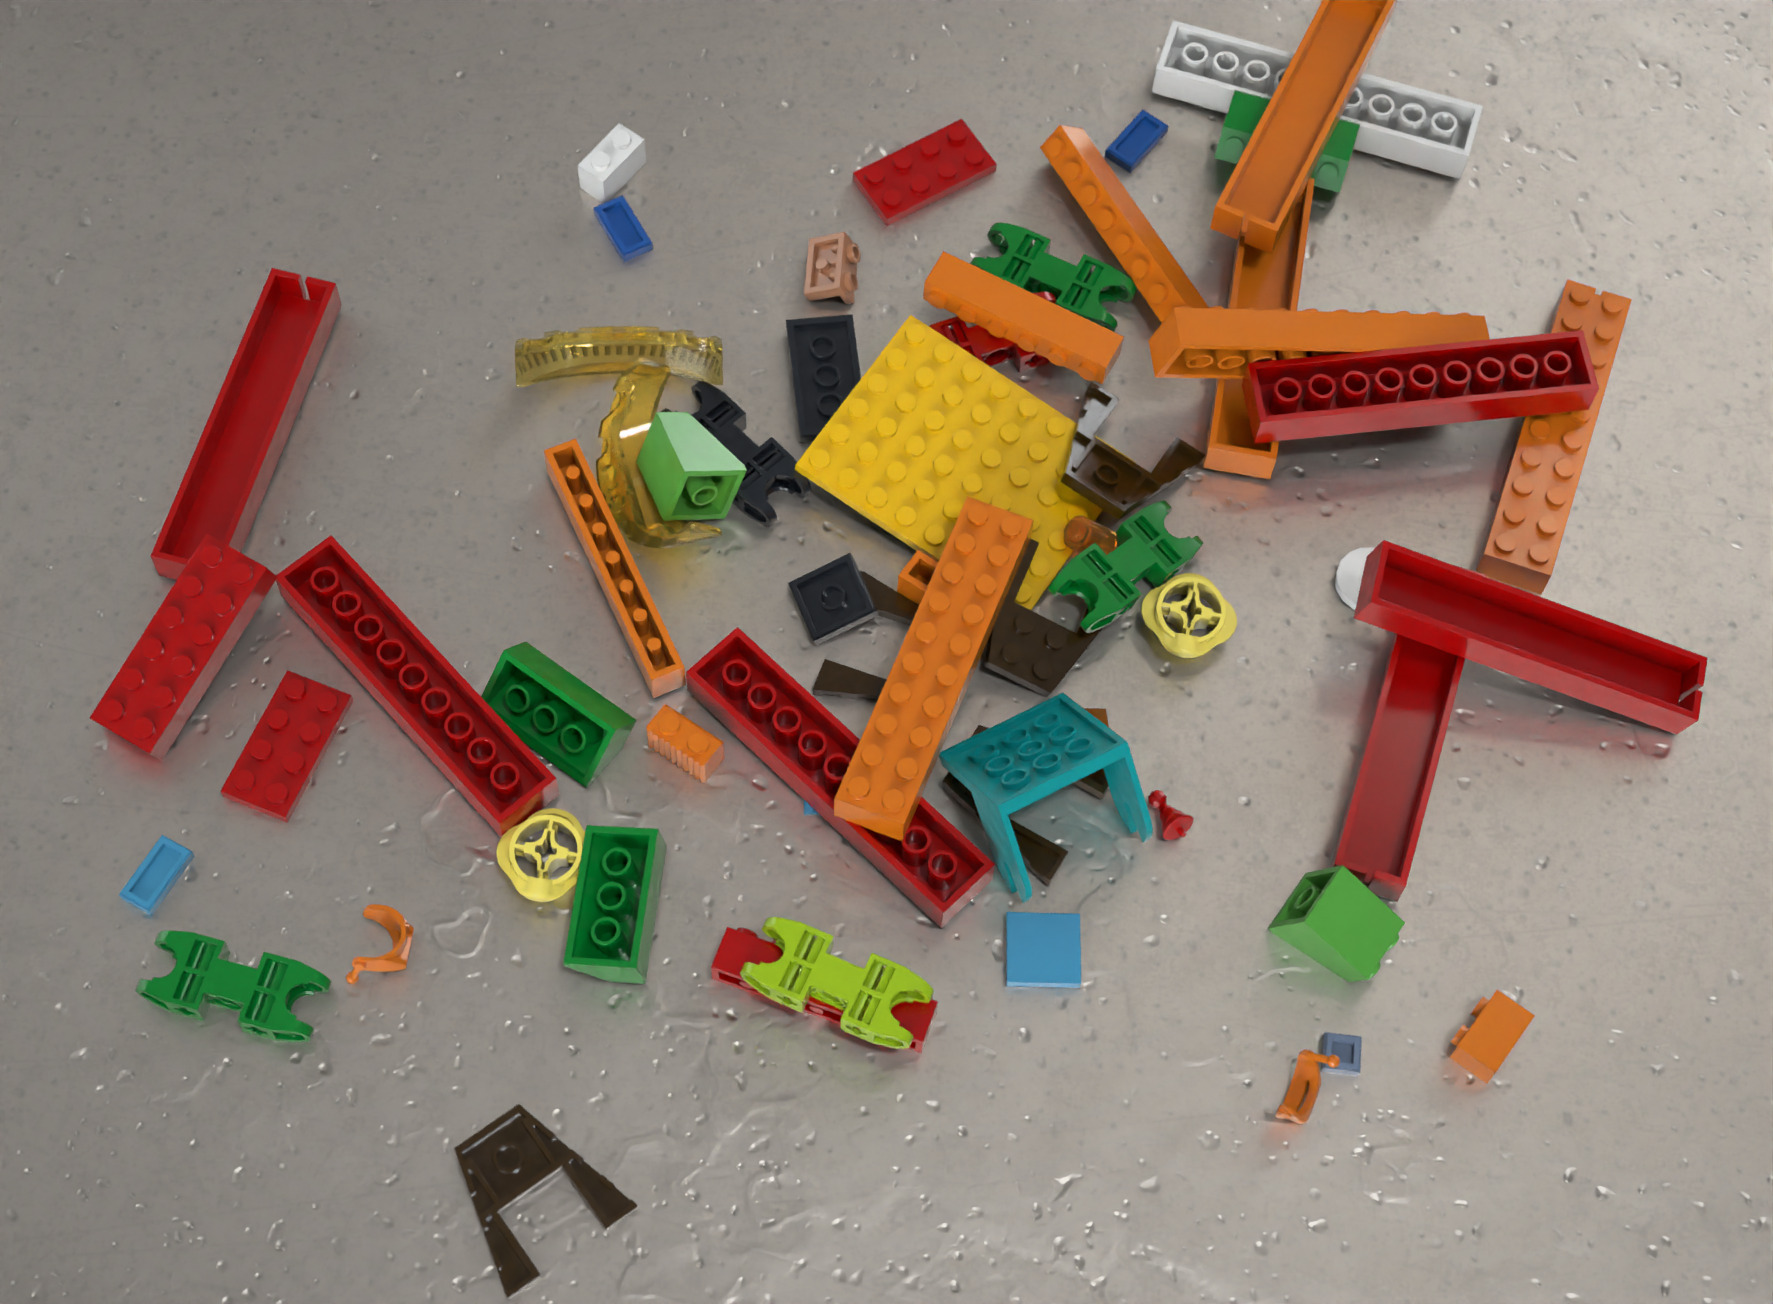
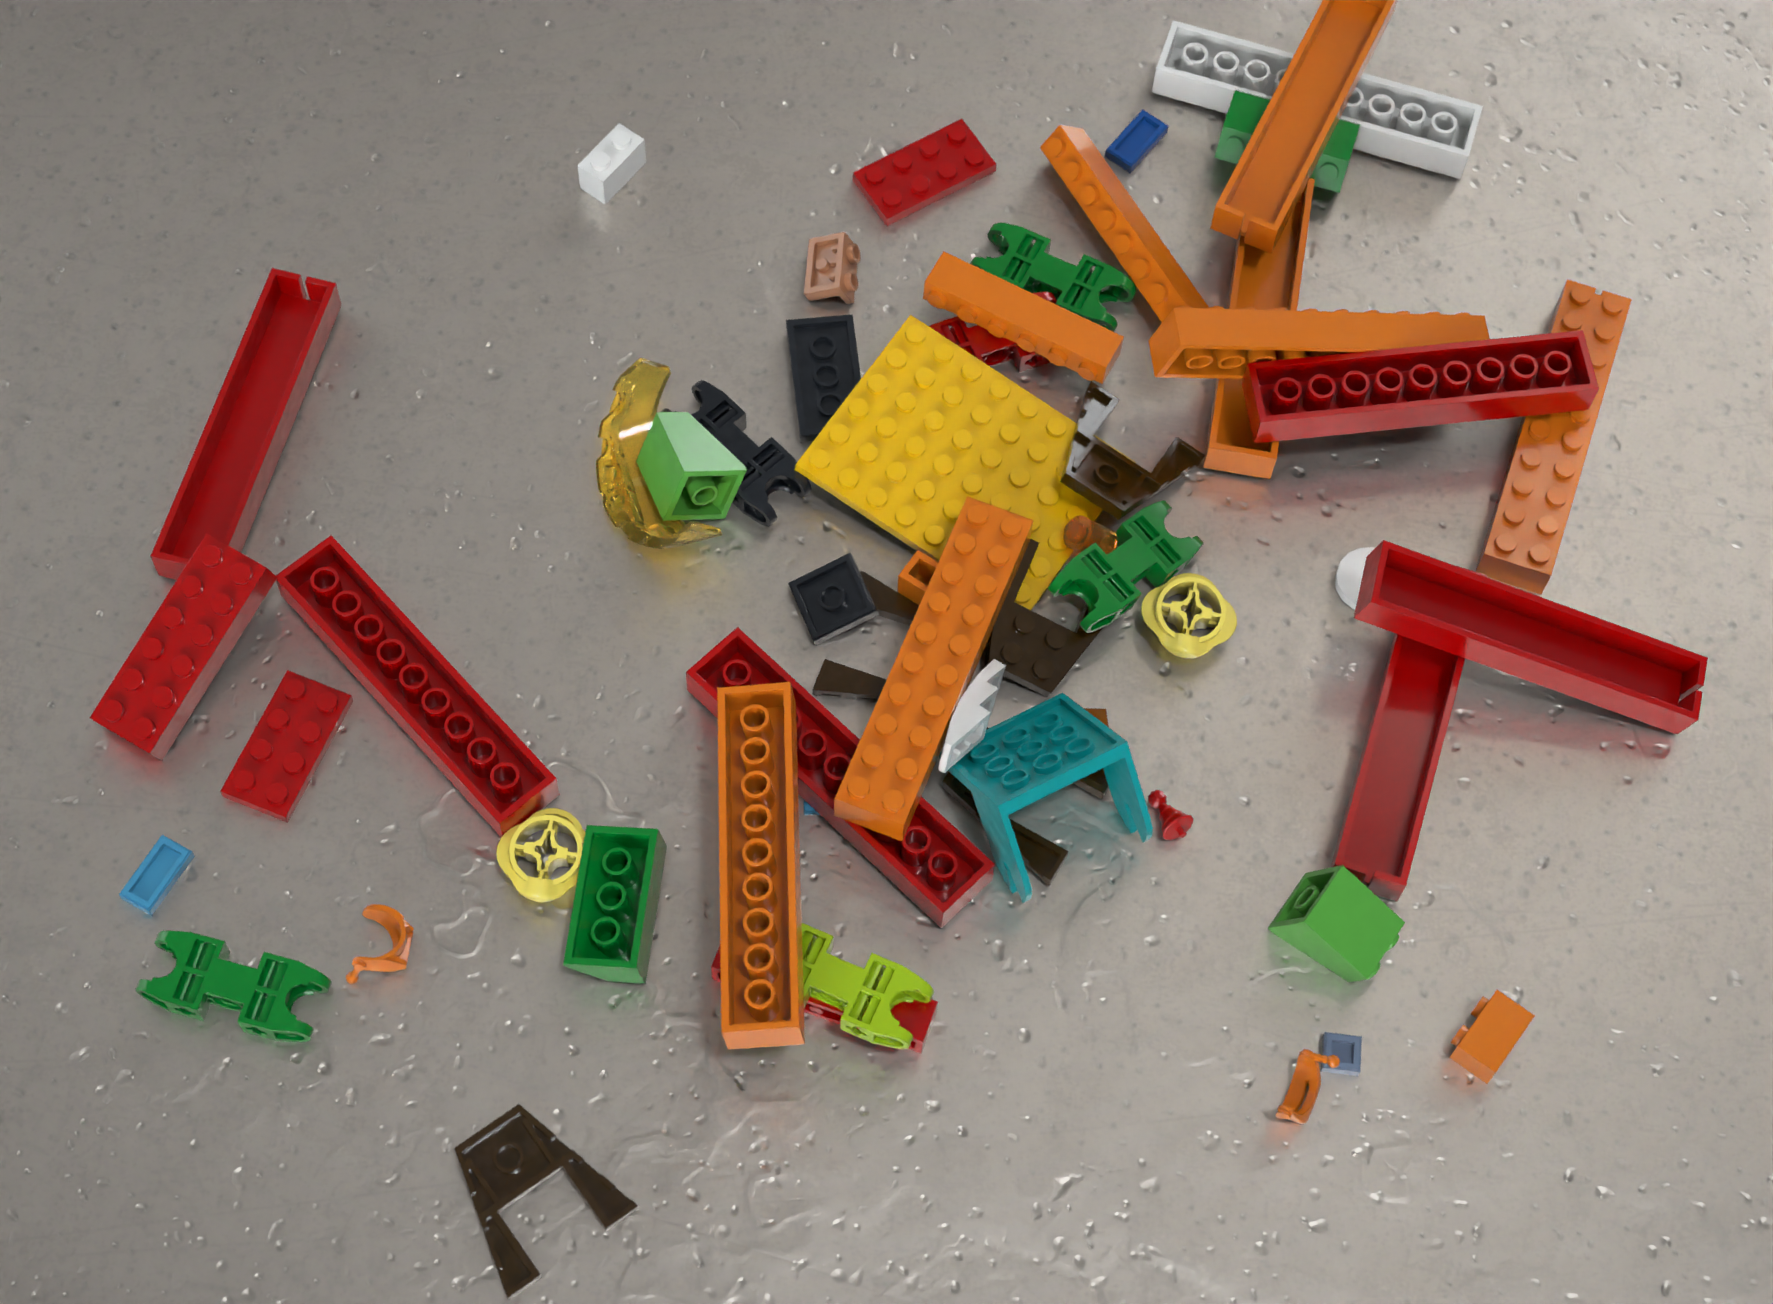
green slope [481,641,637,788] -> none
clear yellow windscreen [515,326,723,387] -> none
orange brick [544,438,686,698] -> none
blue tile [594,195,653,262] -> none
orange brick [646,704,725,783] -> none
dark azure tile [1006,912,1081,988] -> none
none -> orange brick [717,682,805,1050]
none -> white slope [938,659,1006,773]

